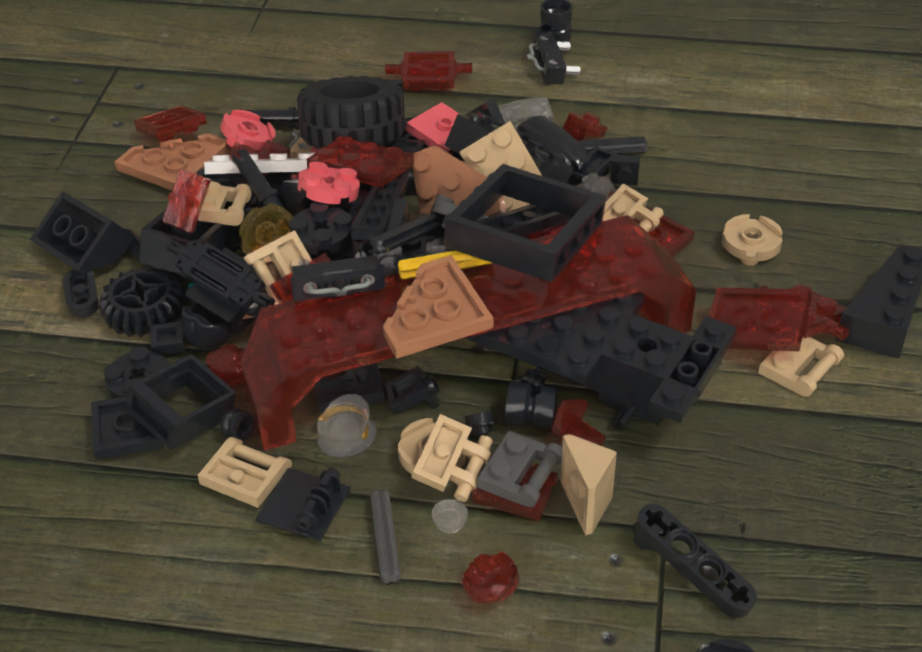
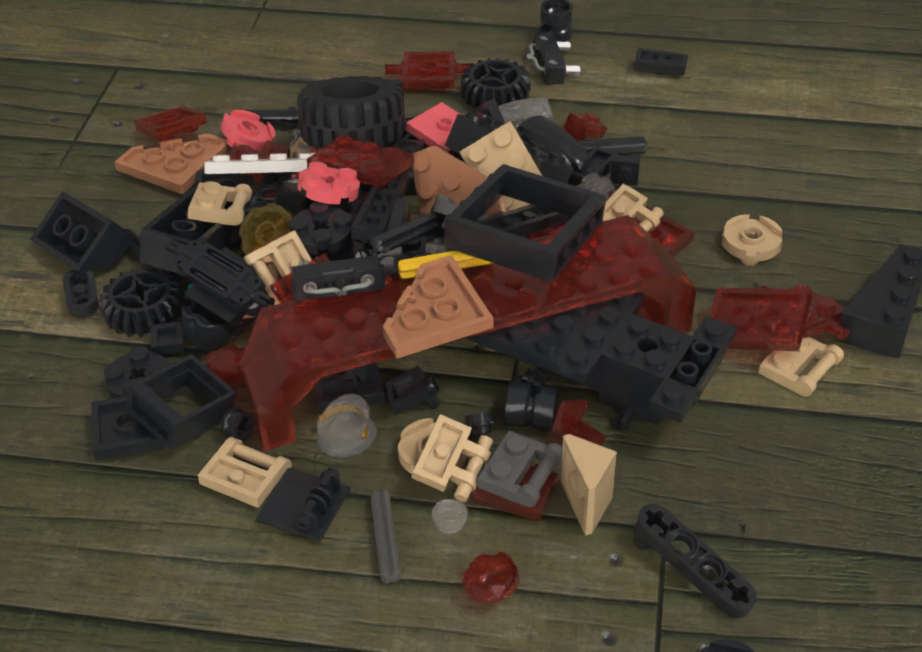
clear red hips [162,169,211,233] -> none
black pin [231,149,291,228] -> none
none -> black gear [461,58,531,113]
none -> black plate [633,48,688,76]

